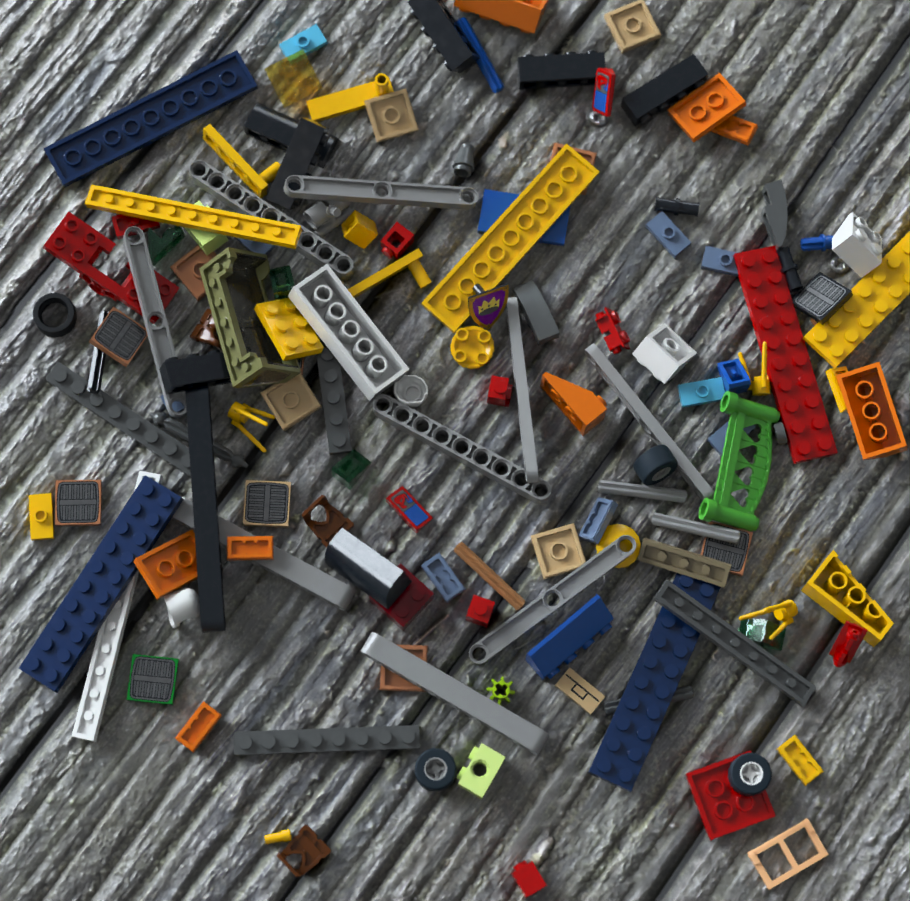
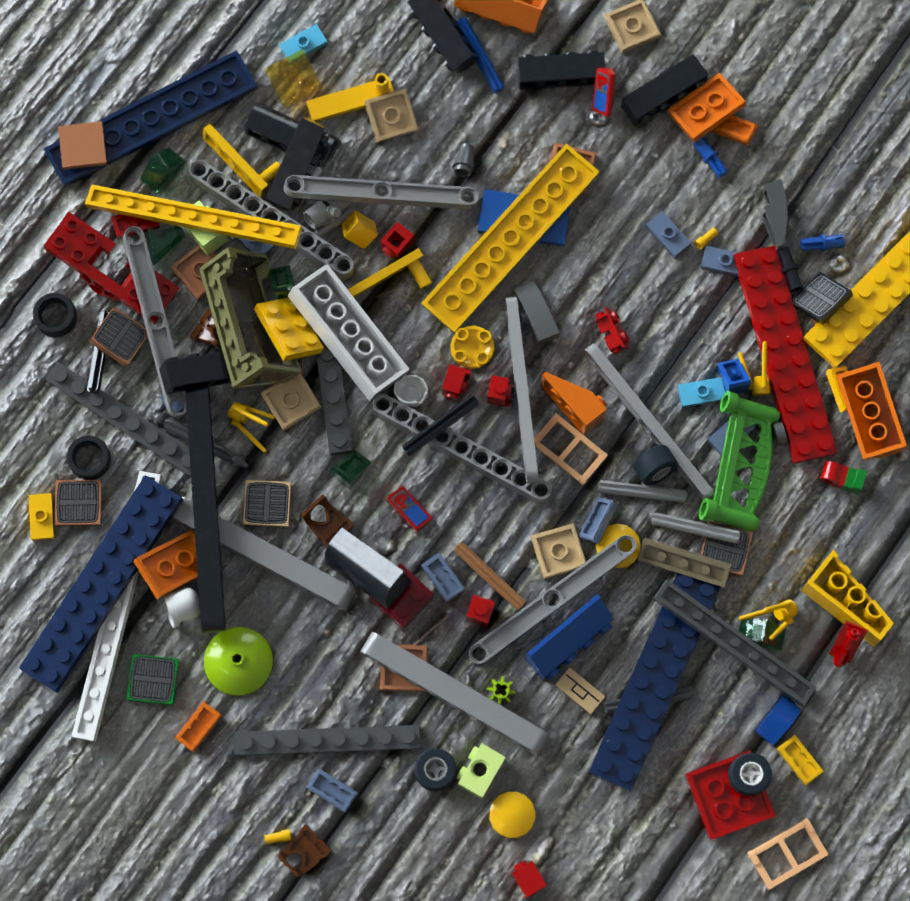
orange plate [227,536,274,561] -> none
shield [468,283,509,330] -> none
white slope [632,323,697,384] -> none
black pin [654,197,700,217] -> none
white slope [832,212,882,278] -> none
none -> nougat tile [58,121,107,170]
none -> black tyre [66,435,111,480]
none -> clear green slope [140,148,185,194]
none -> lime dish [204,627,273,696]
none -> sand blue plate [306,768,358,813]
none -> black axle [402,395,479,456]
none -> red brick [441,364,471,401]
none -> yellow dish [490,792,535,838]
none -> light nougat window [534,413,608,486]
none -> blue axle [694,137,728,178]
none -> yellow piece [694,228,719,250]
none -> blue slope [755,696,802,746]
none -> leg [820,461,867,495]

